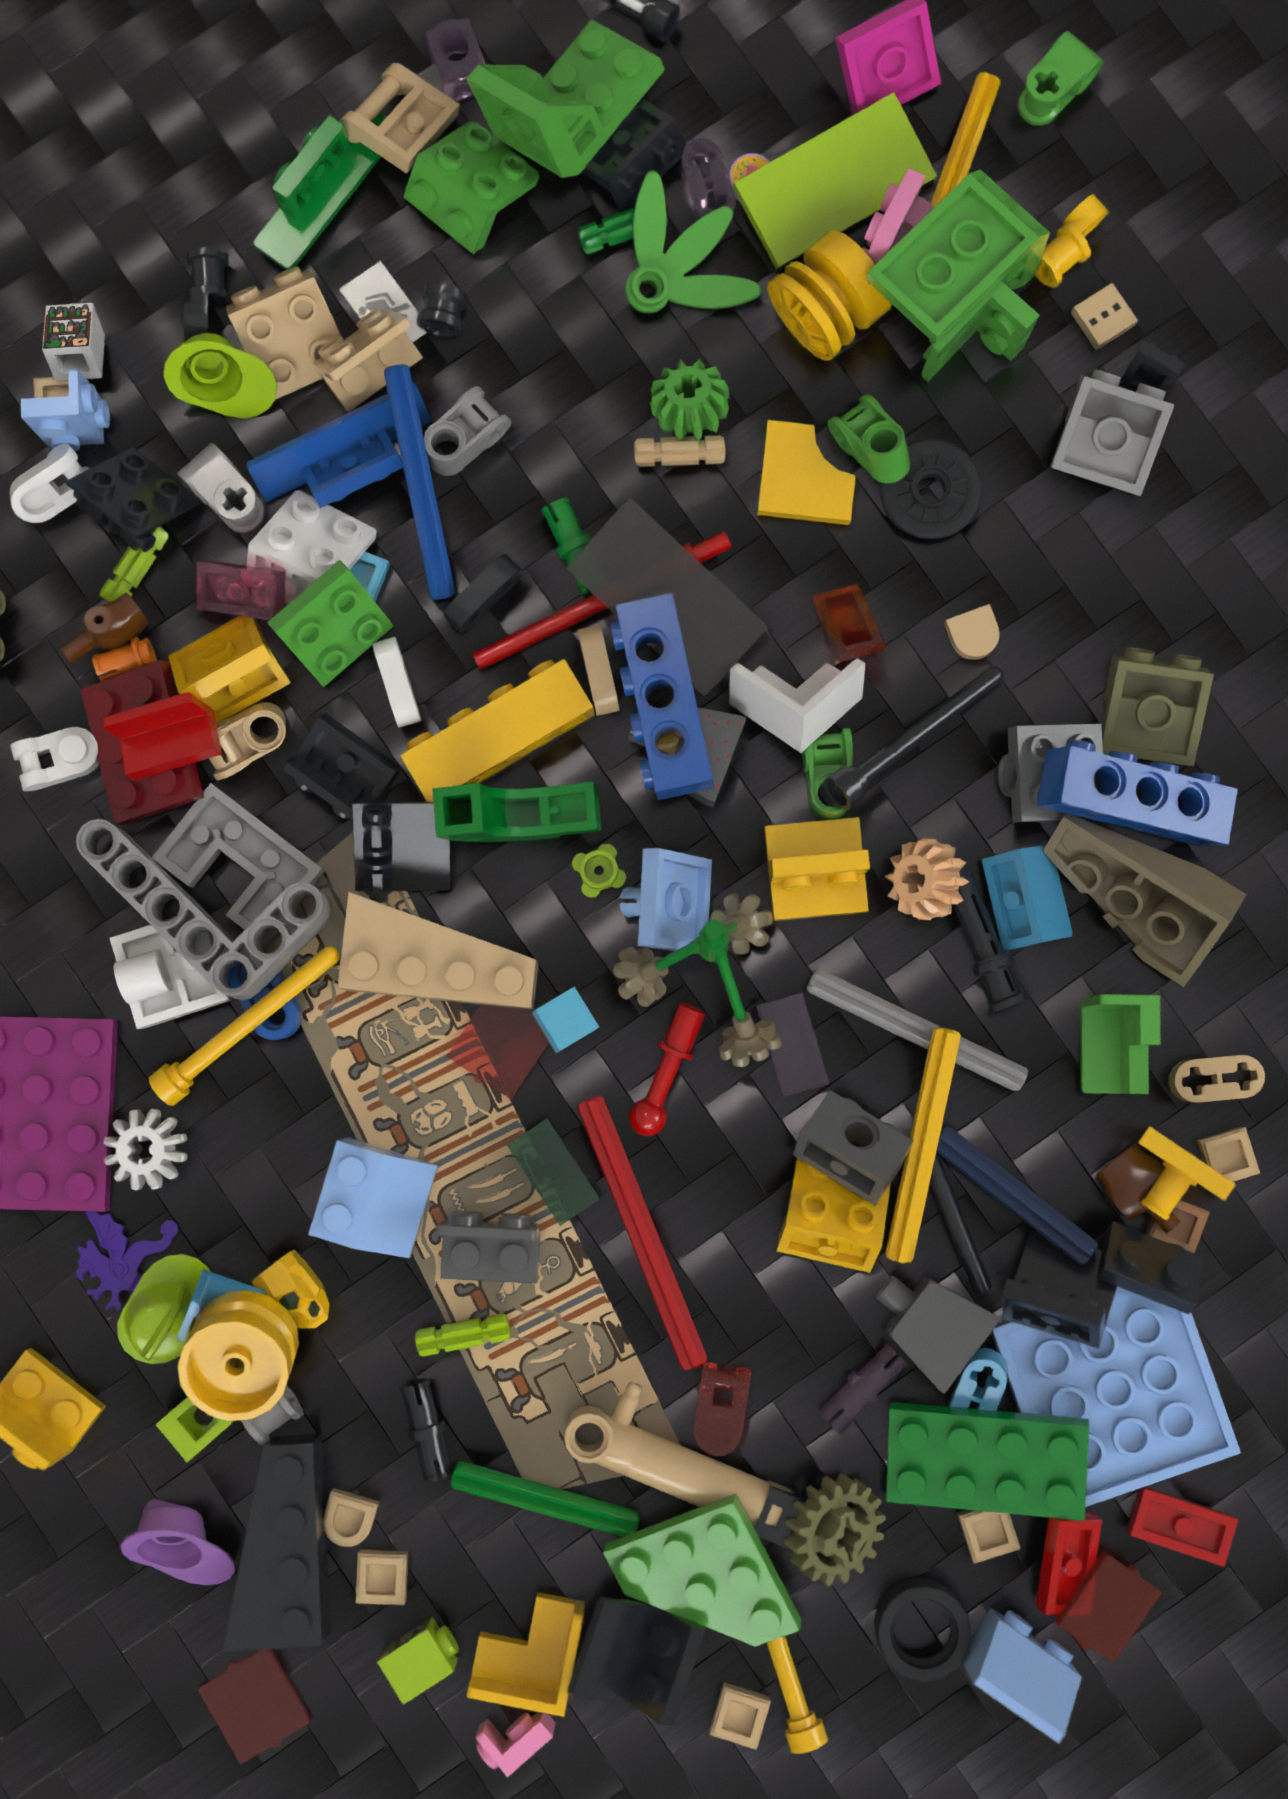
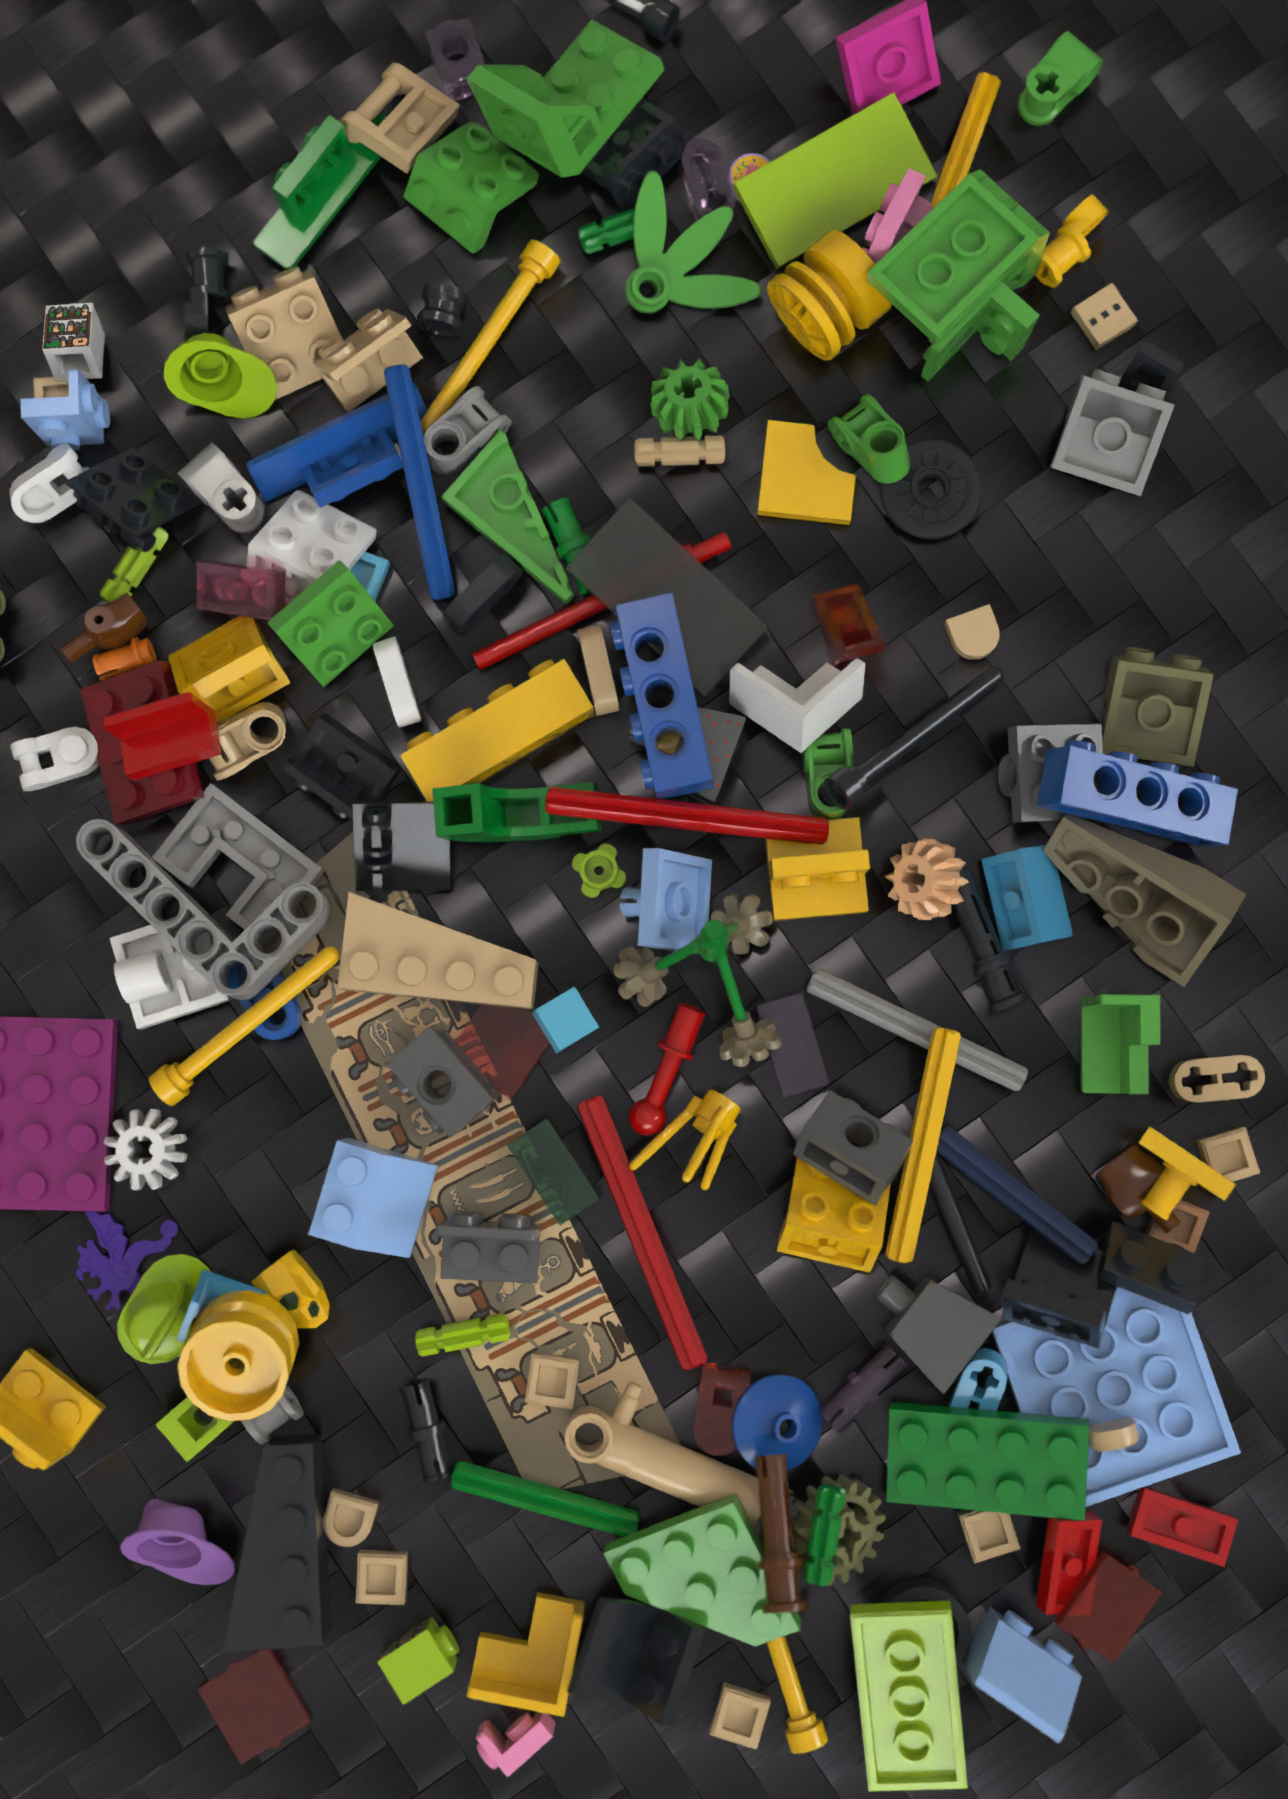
white sticker [339,261,427,342] -> none
none -> dark grey brick [387,1023,502,1138]
none -> yellow piece [420,240,561,435]
none -> bright green wing [441,430,574,605]
none -> tan tile [525,1352,580,1409]
none -> red axle [545,787,829,845]
none -> yellow plant [629,1089,741,1190]
none -> blue dish [731,1374,822,1471]
none -> reddish brown pin [755,1454,807,1614]
none -> green axle [803,1484,846,1586]
none -> lime tile [850,1601,968,1791]
none -> tan tile [1088,1416,1139,1451]

